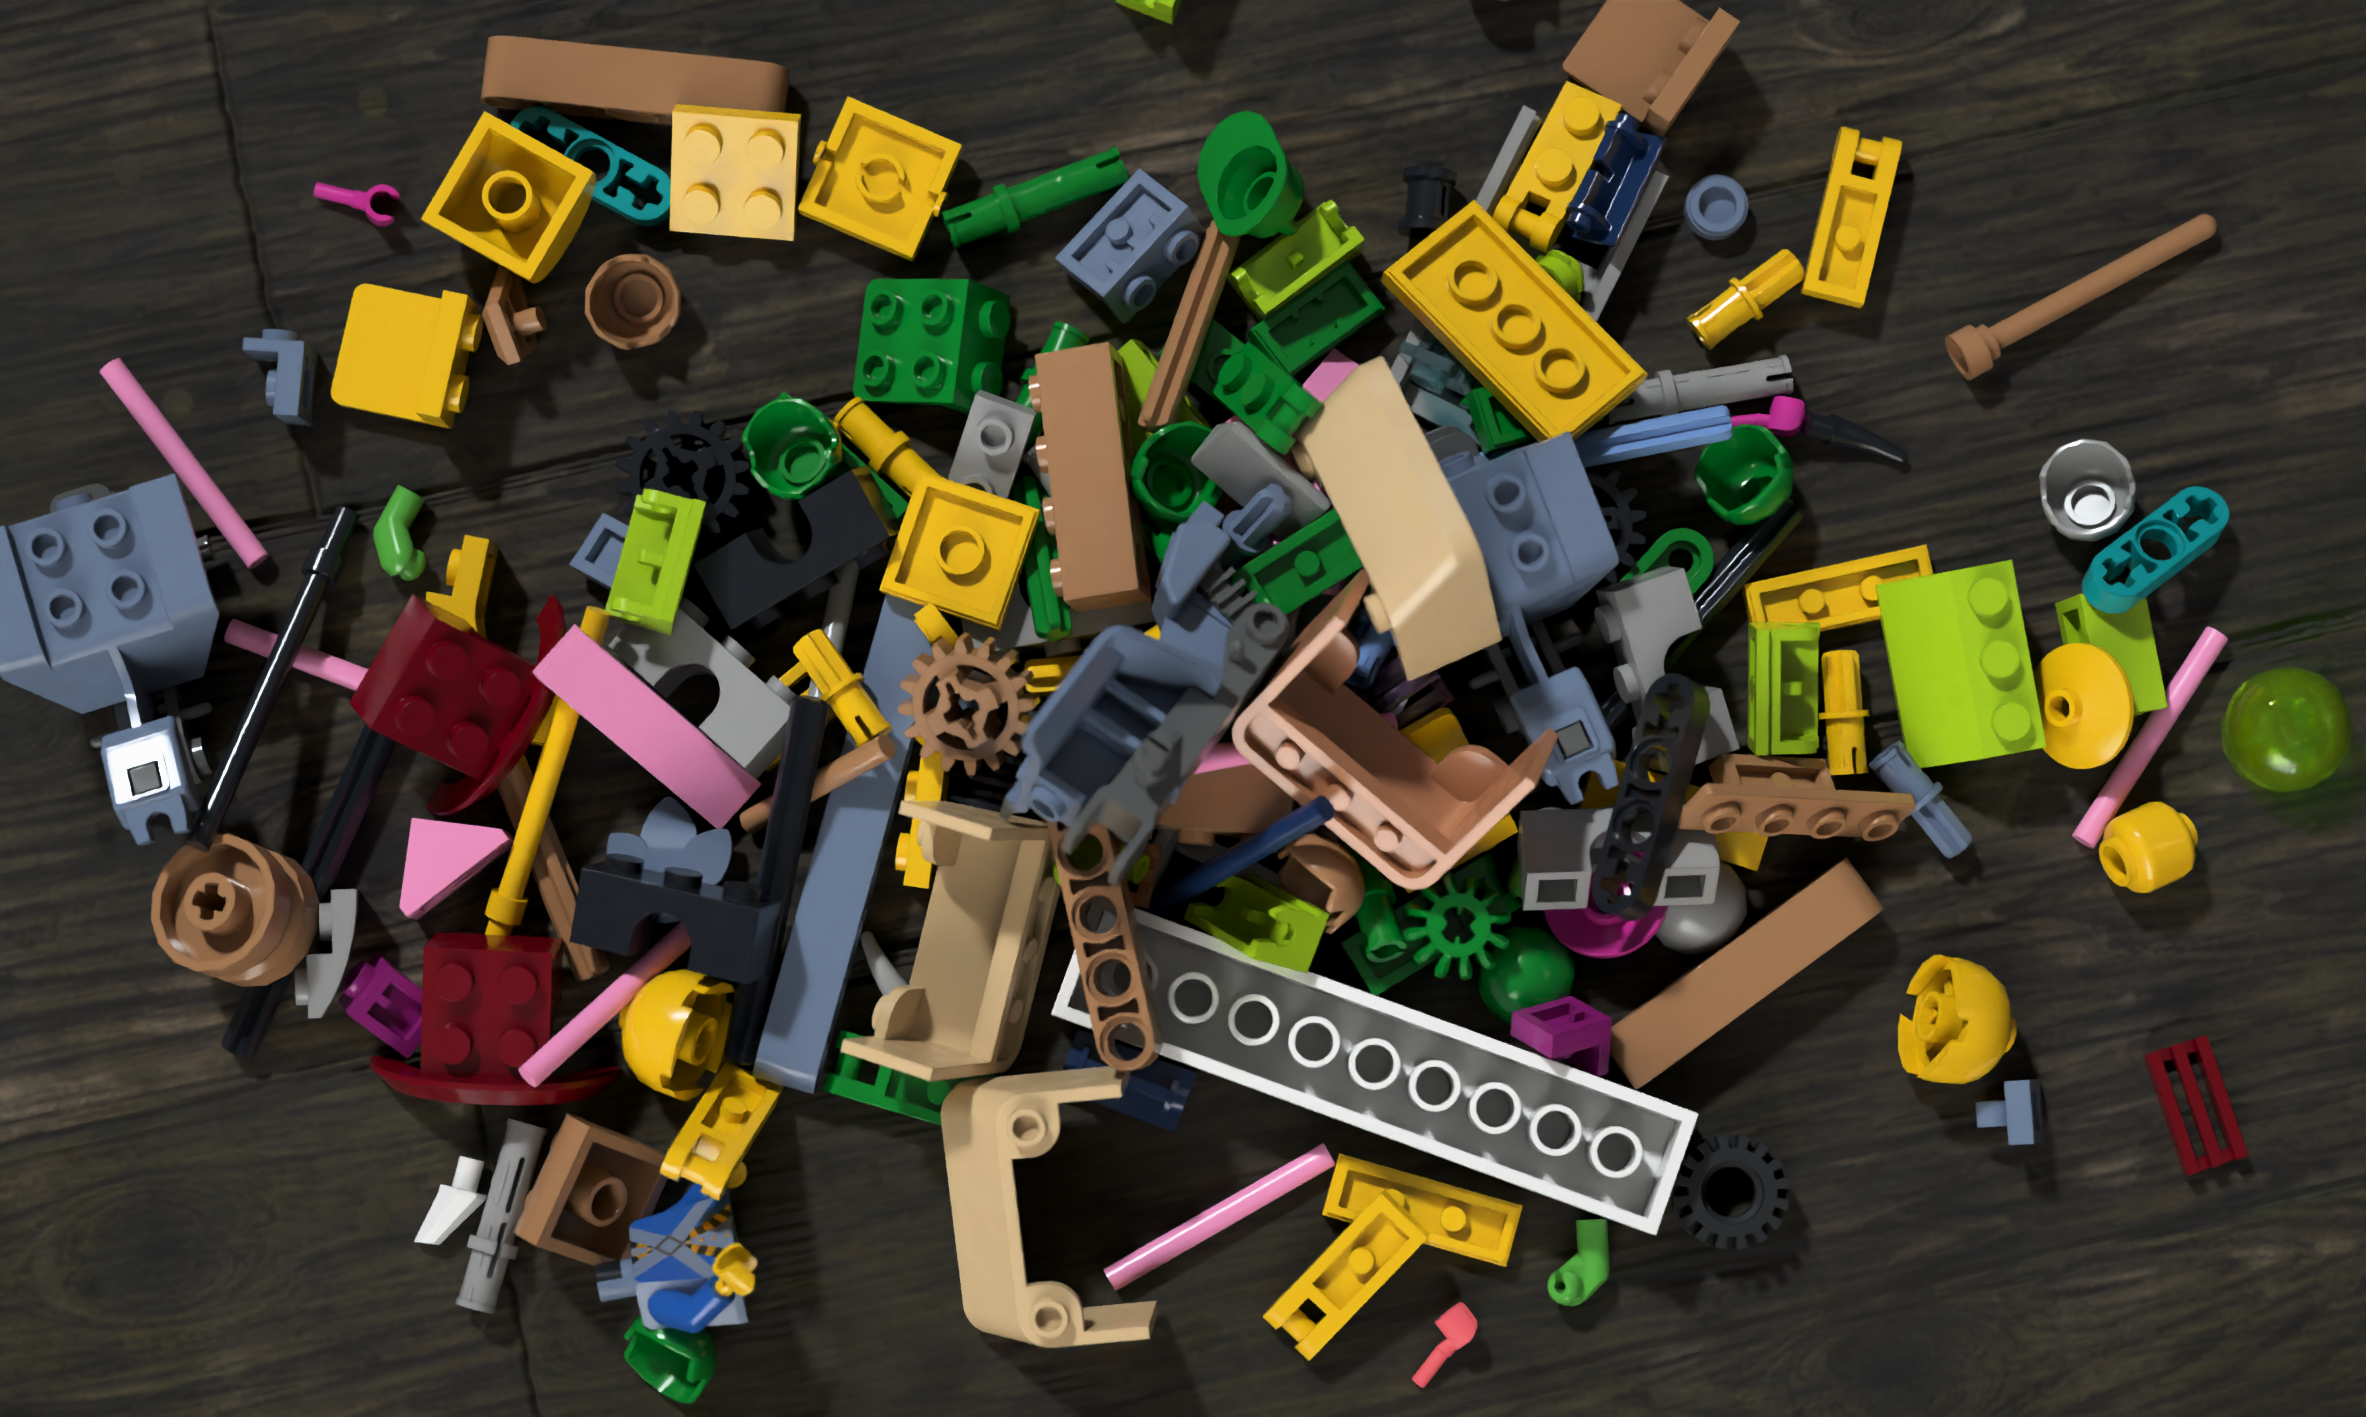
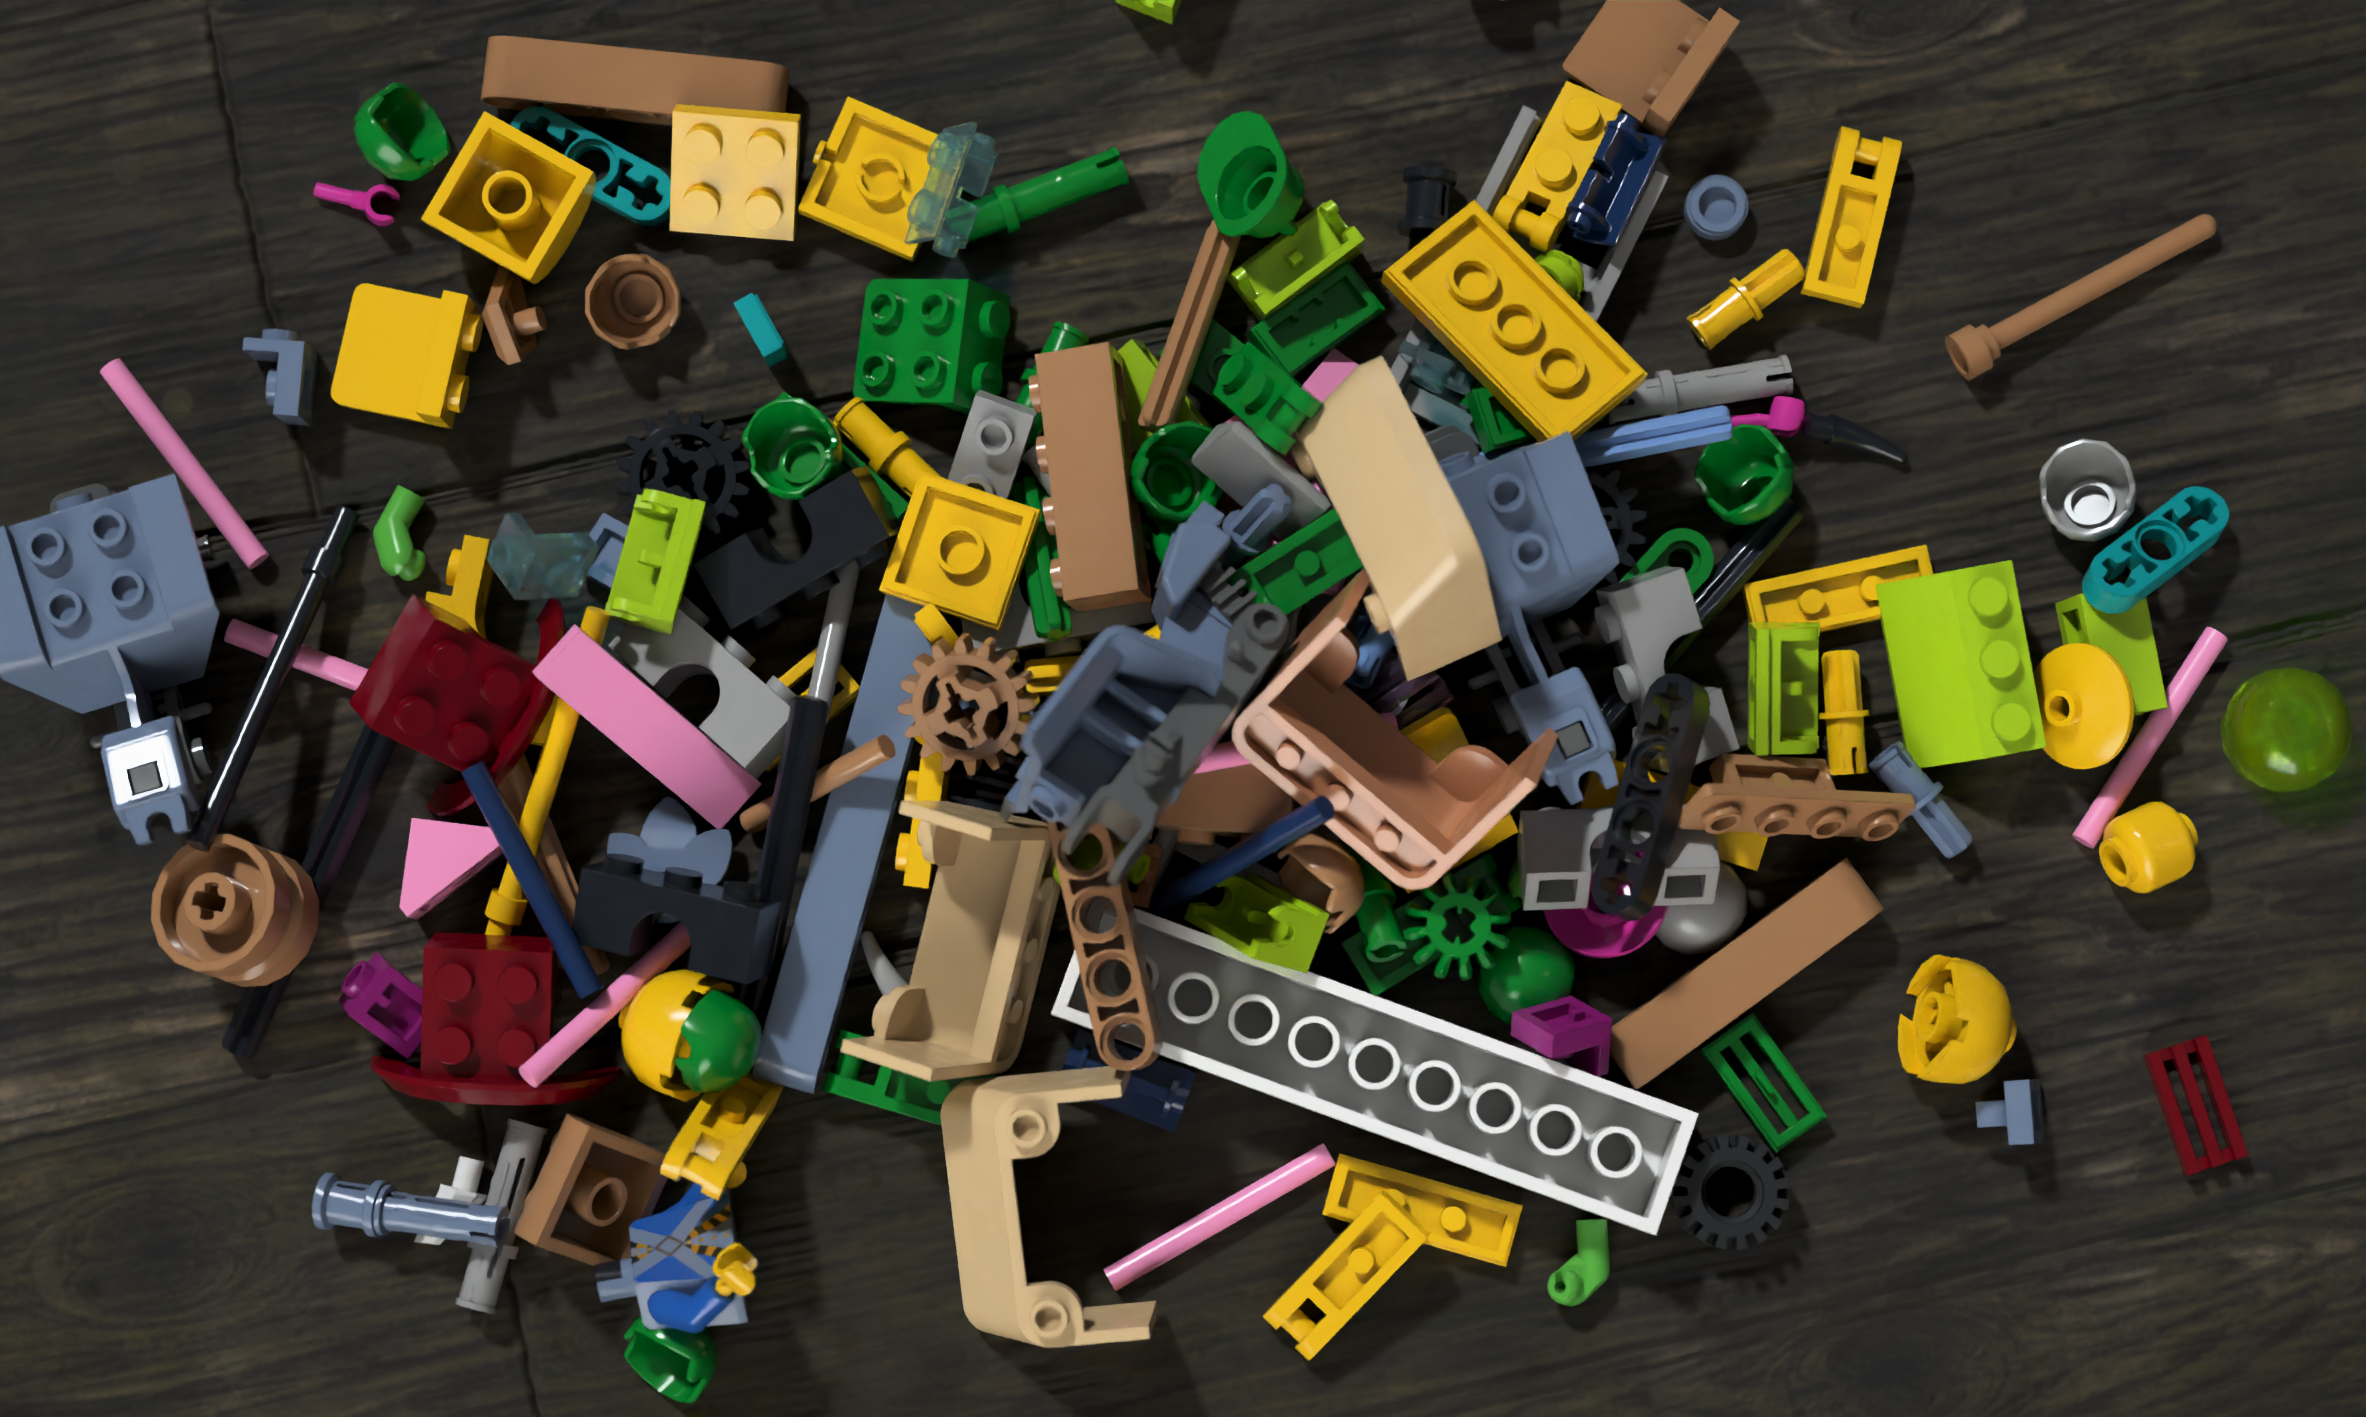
light grey slope [295,889,359,1018] -> none
yellow axle [793,629,893,748] -> none
sand blue bracket [1055,168,1206,324] -> none
coral hand [1412,1302,1478,1388] -> none
none -> sand blue pin [312,1172,510,1248]
none -> green hair [354,82,450,181]
none -> dark blue bar [461,761,603,999]
none -> clear light blue bracket [487,513,599,600]
none -> green hair [675,989,762,1093]
none -> teal tile [733,293,789,367]
none -> clear light blue hinge [904,121,998,258]
none -> green tile [1699,1013,1827,1153]

